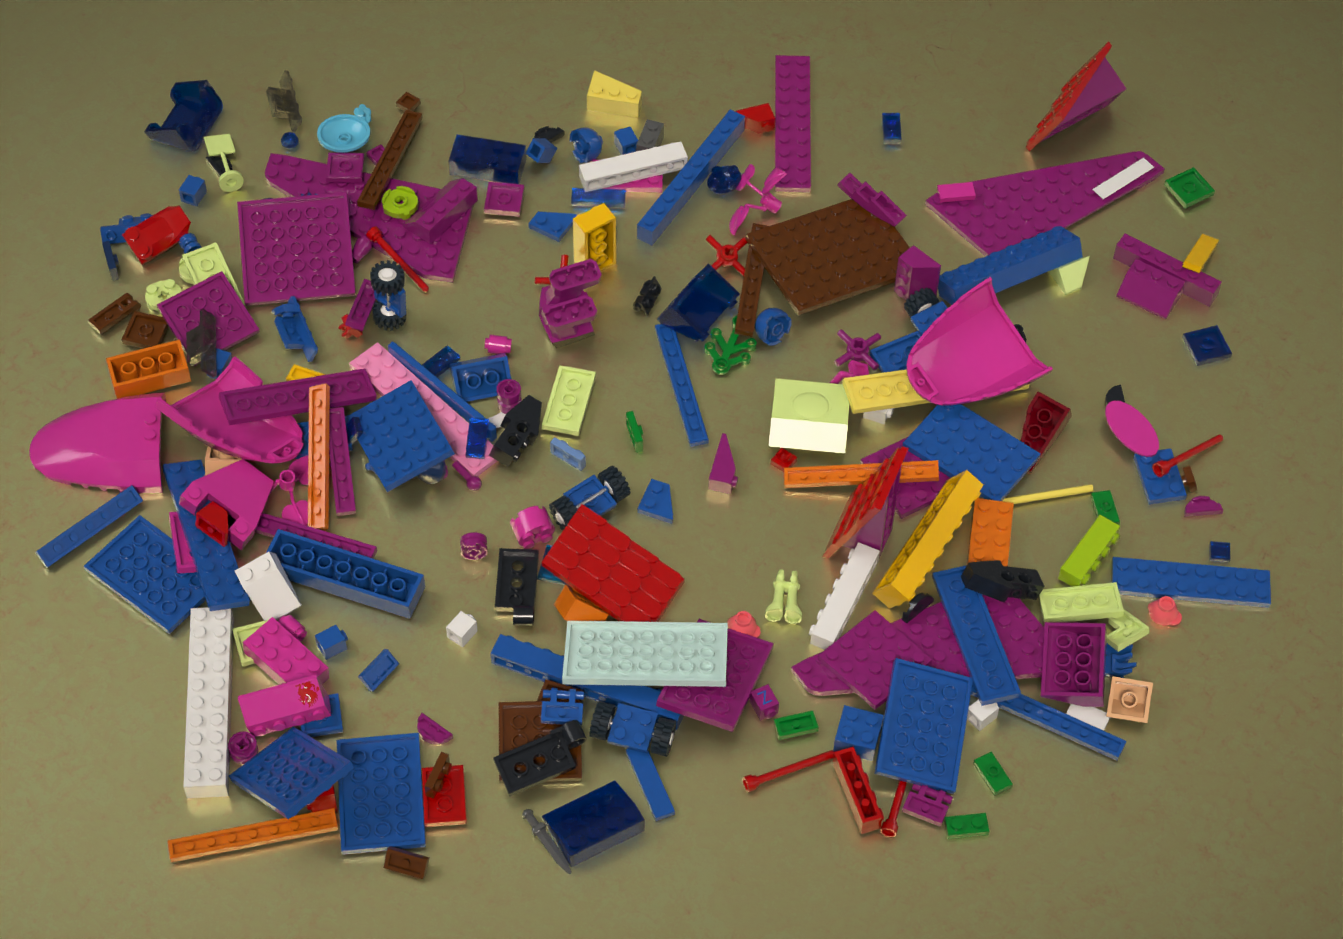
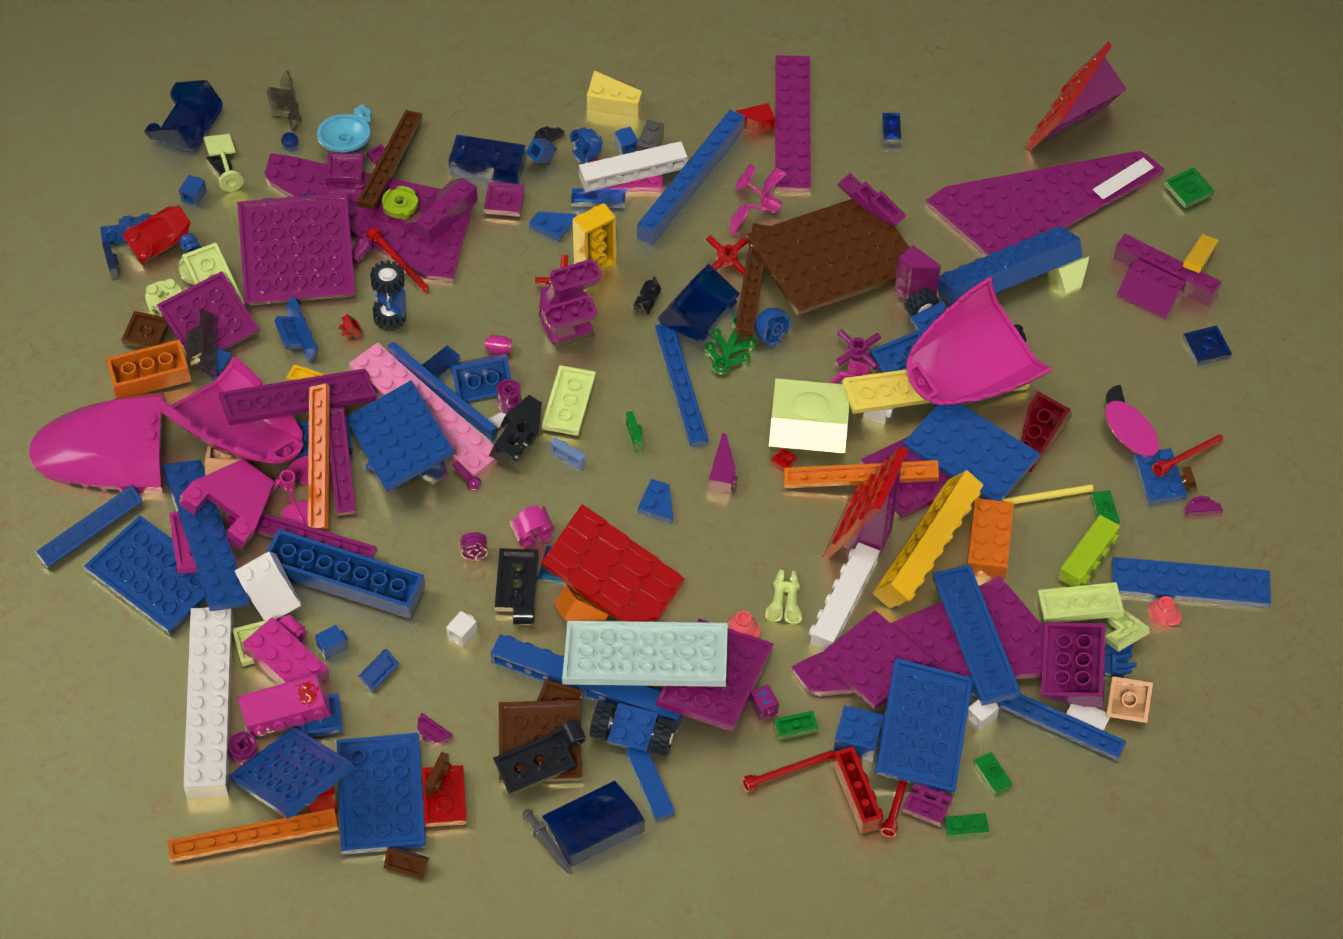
reddish brown plate [88,293,141,335] -> none
red slope [195,501,228,547] -> none
blue plate [272,304,300,319] -> none
magenta plate [345,279,376,331] -> none
clear blue tile [346,417,363,444] -> none
reddish brown plate [396,92,421,112] -> none
clear blue slope [465,418,489,459] -> none
blue plate [541,688,584,725] -> none
plate [549,466,631,530] -> none
clear blue dish [707,165,741,194] -> none
black tile [902,593,934,623] -> none
dark pink tile [937,182,976,203] -> none
black brick [961,560,1045,602] -> none
clear blue tile [1209,541,1231,563] -> none

